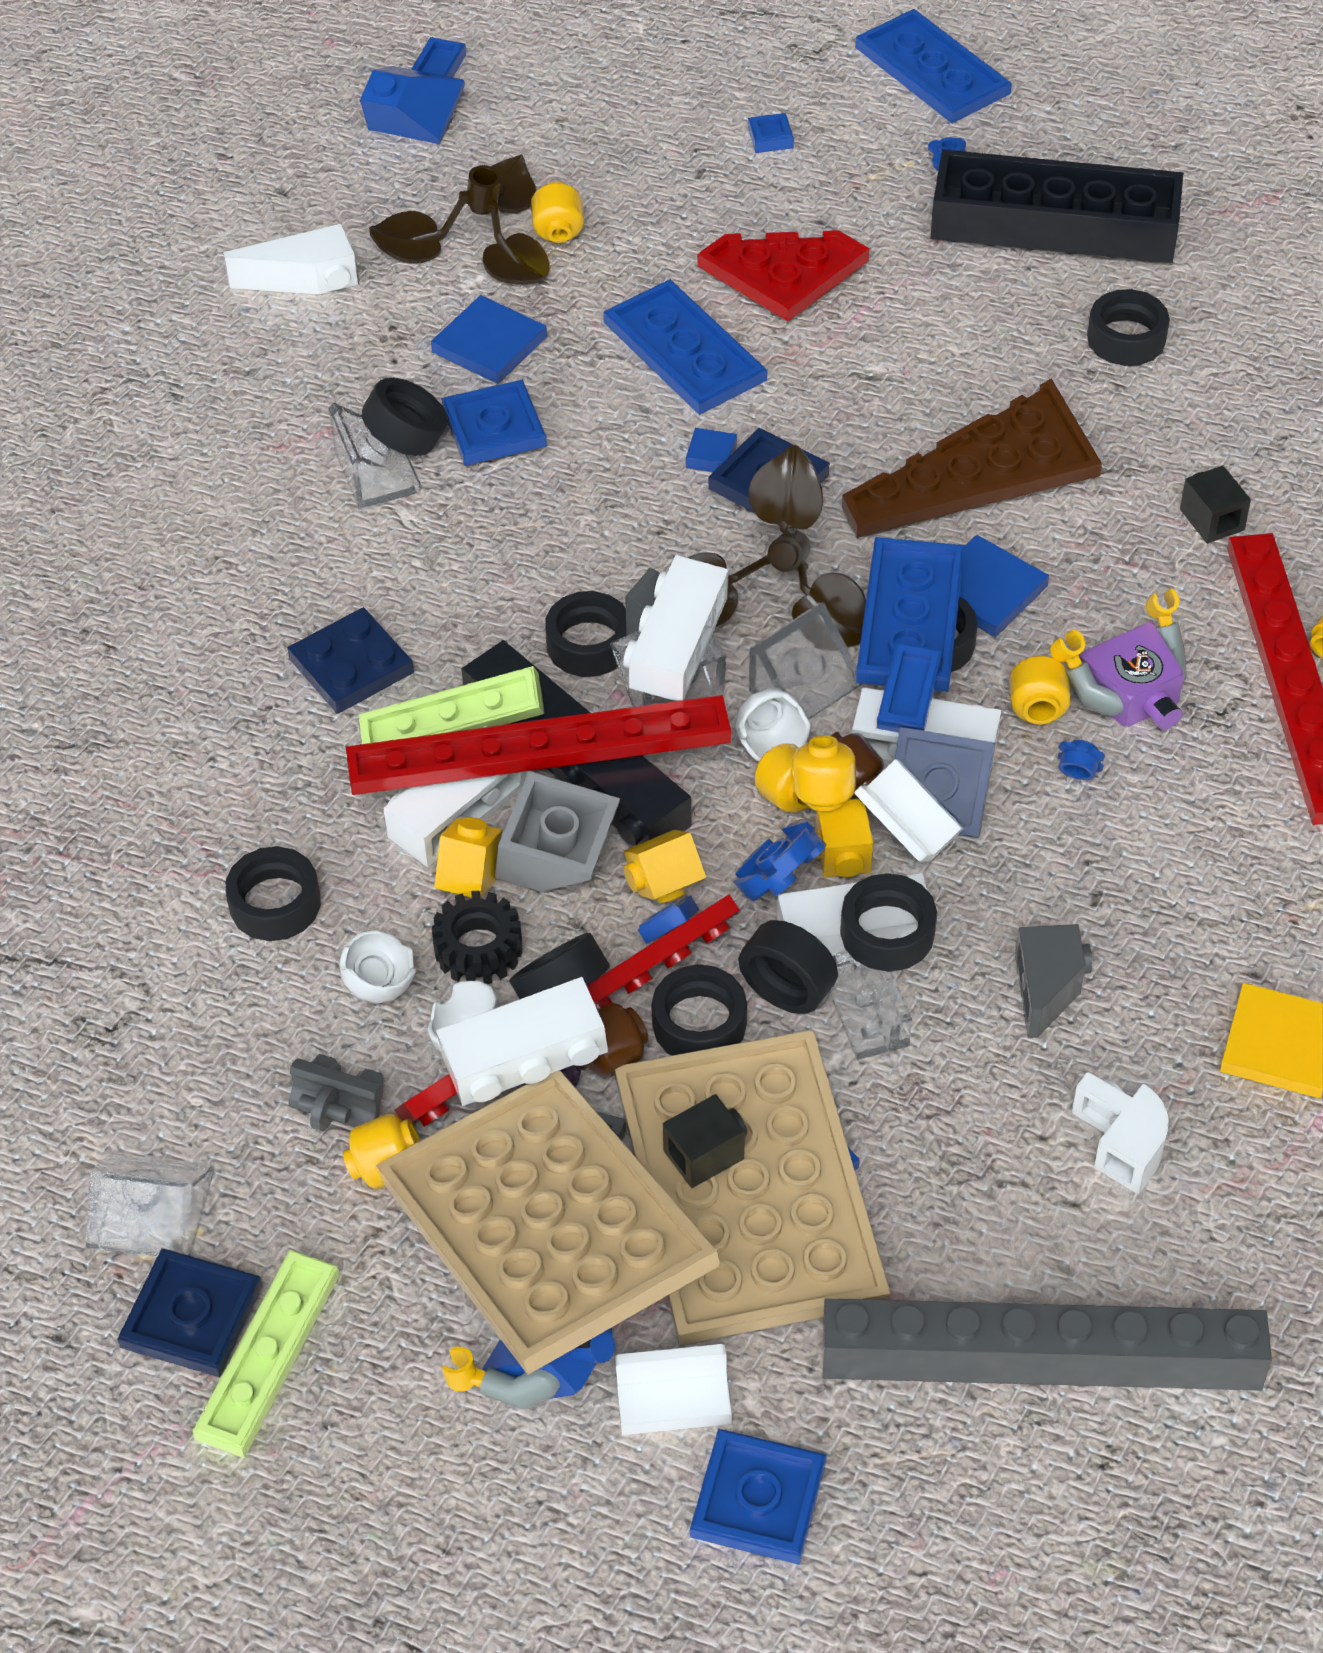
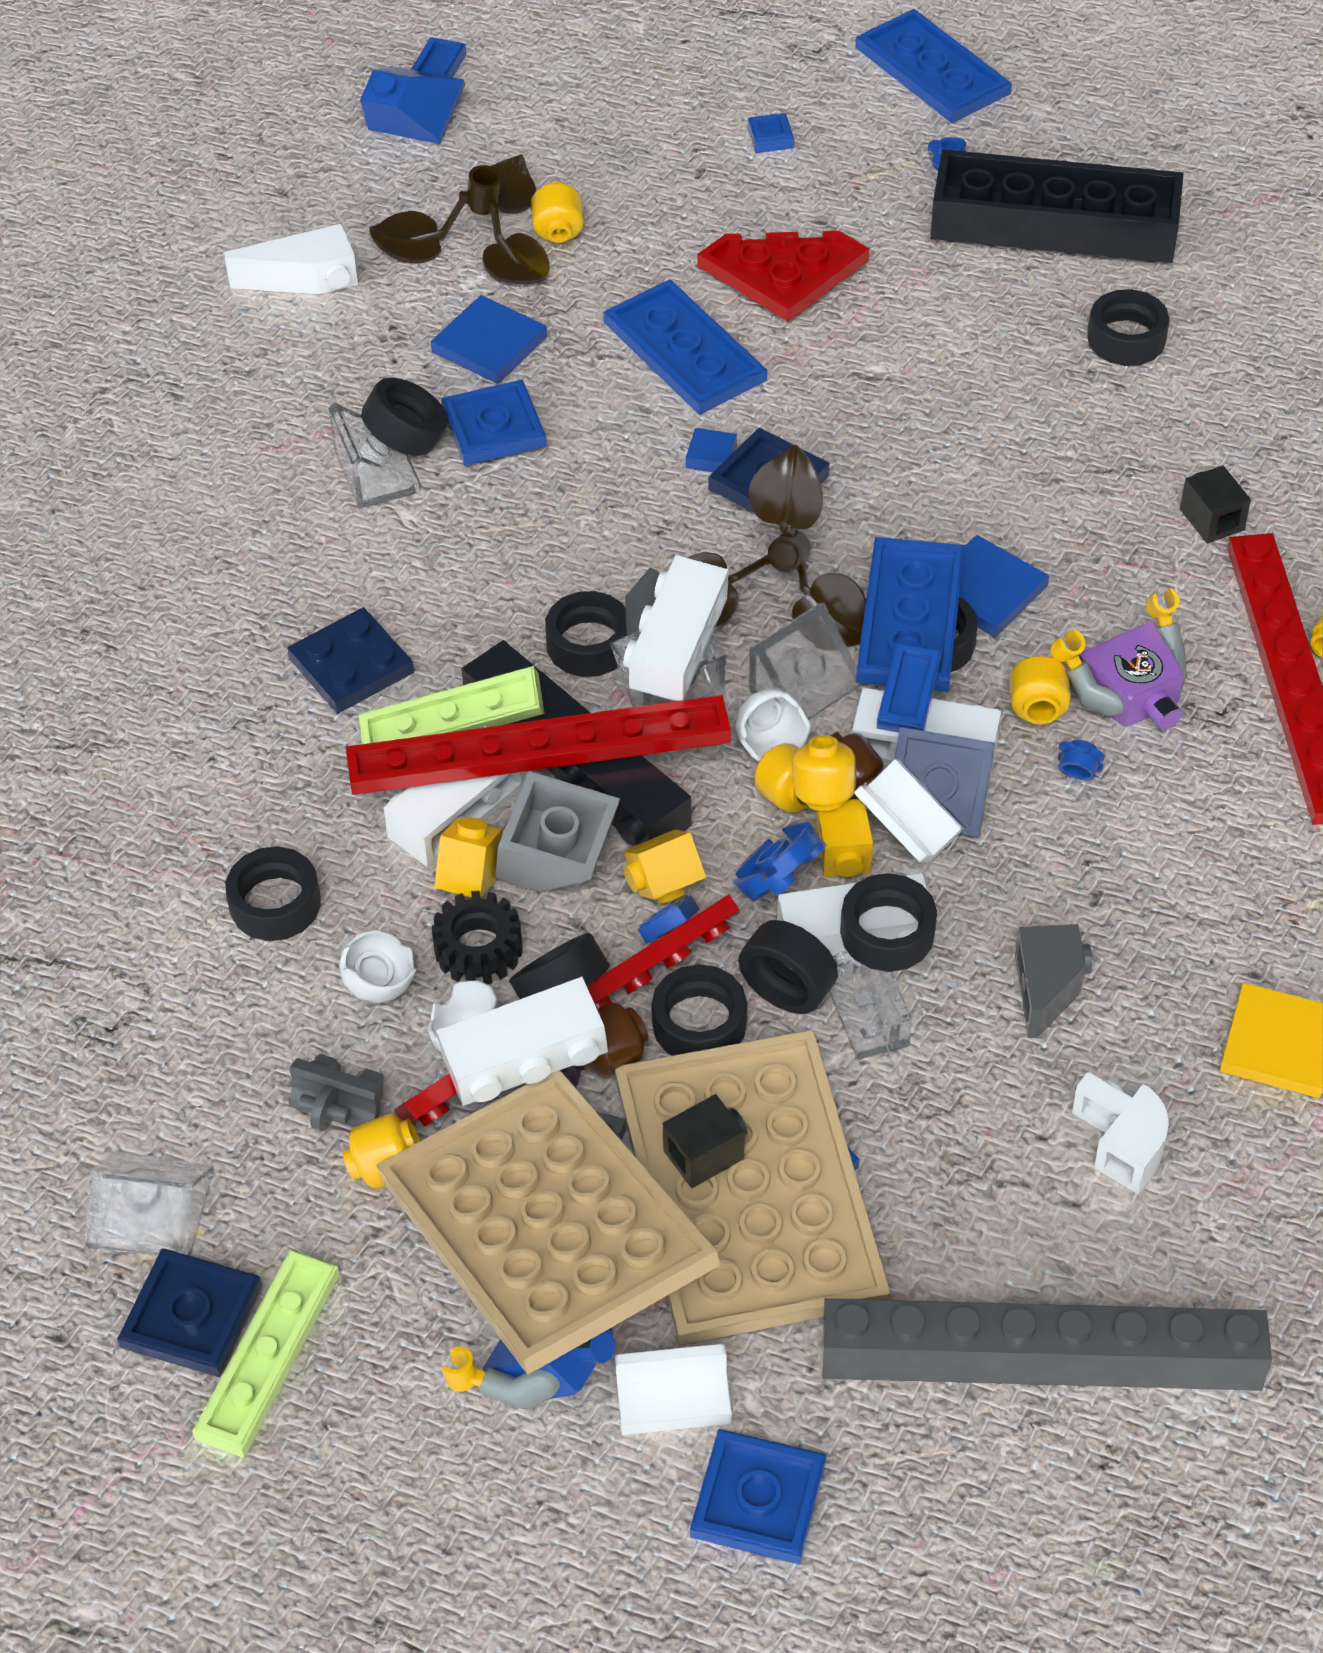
reddish brown wing [842,378,1102,537] -> none

